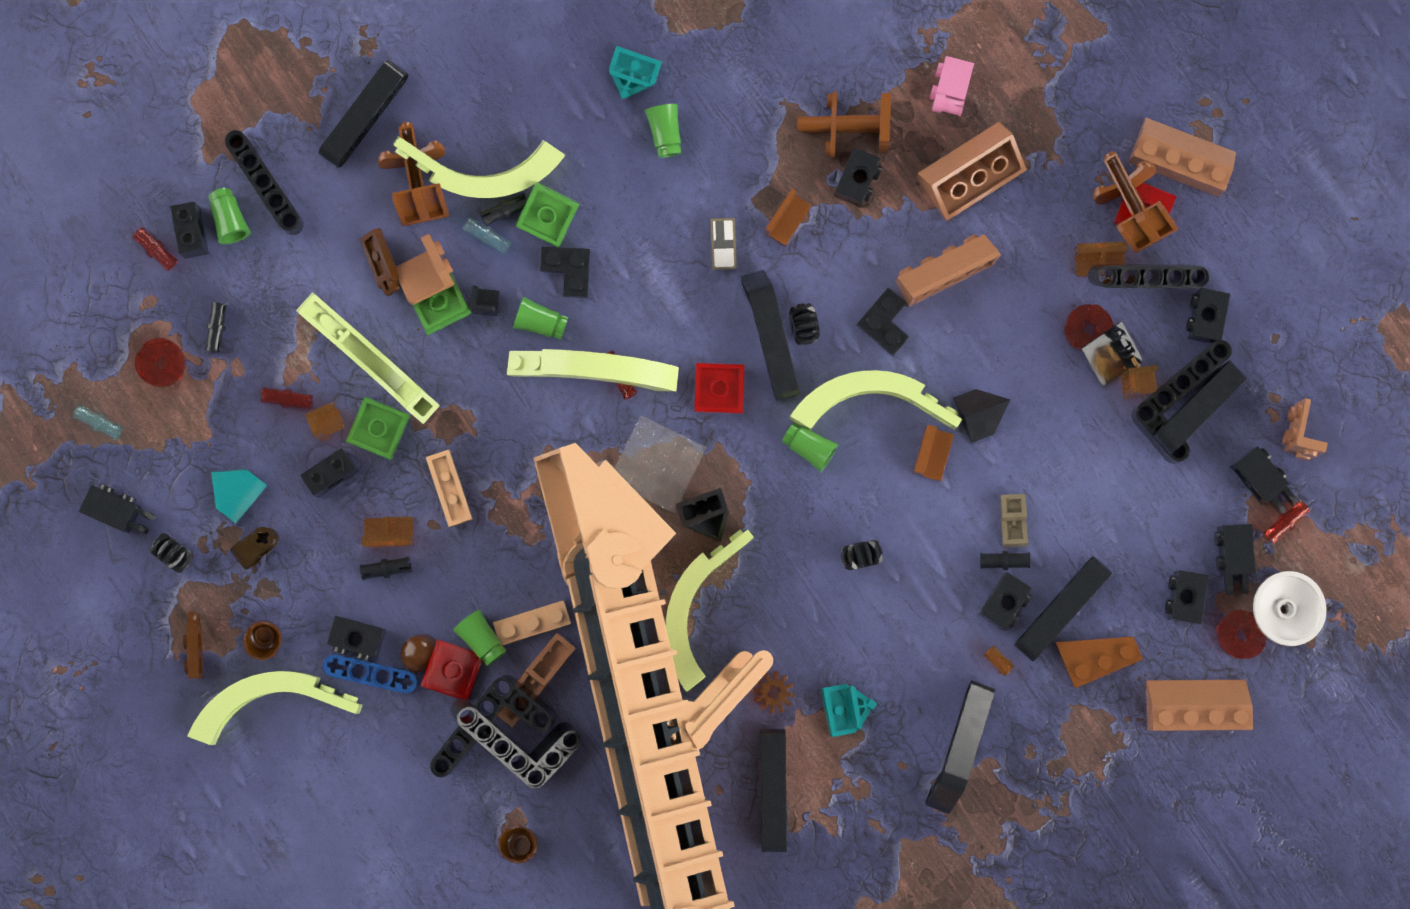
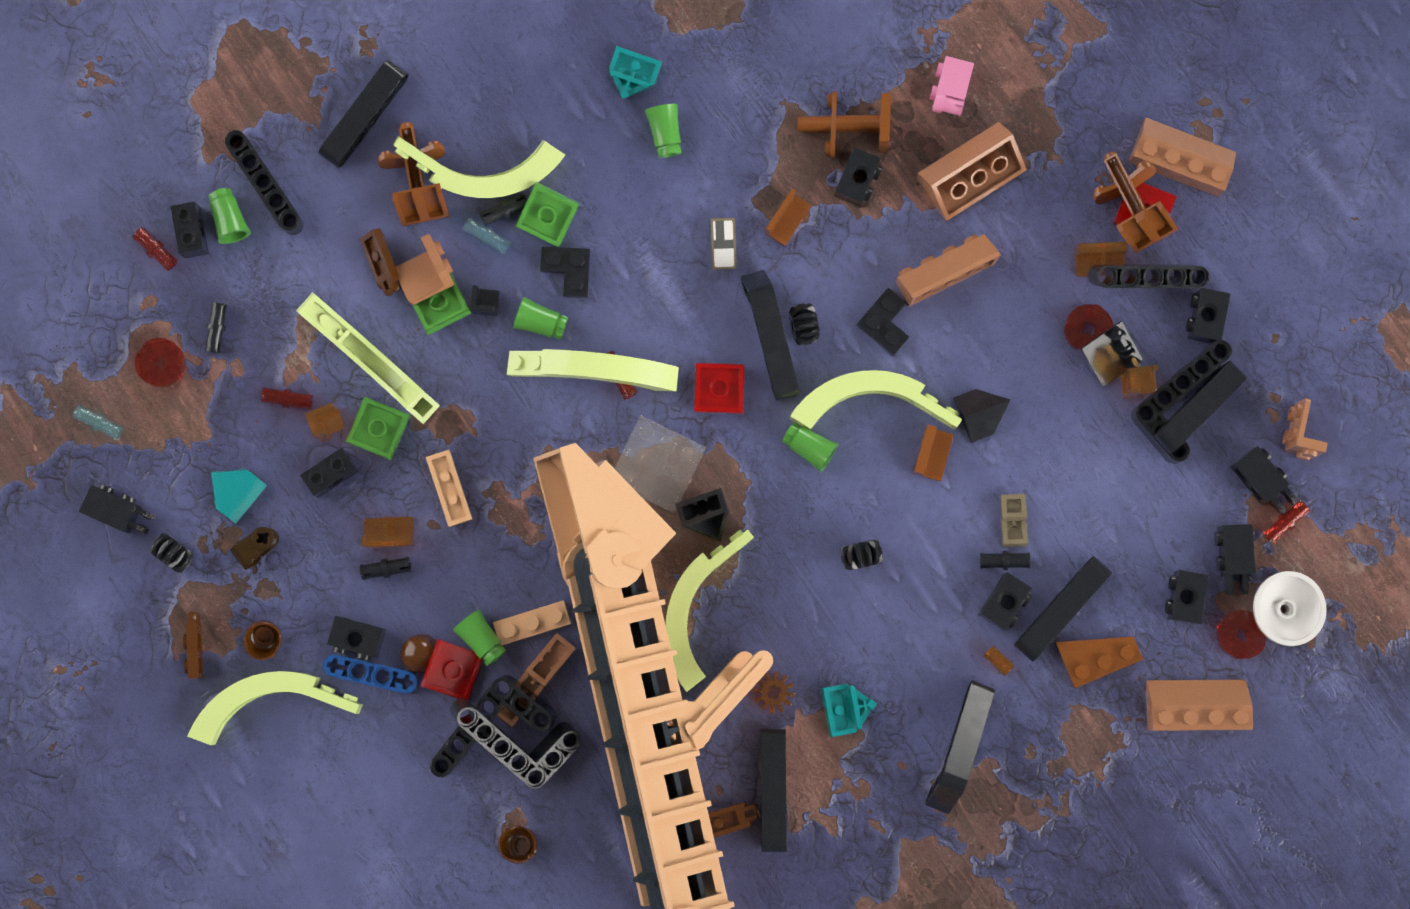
none -> reddish brown hinge [708,801,761,838]

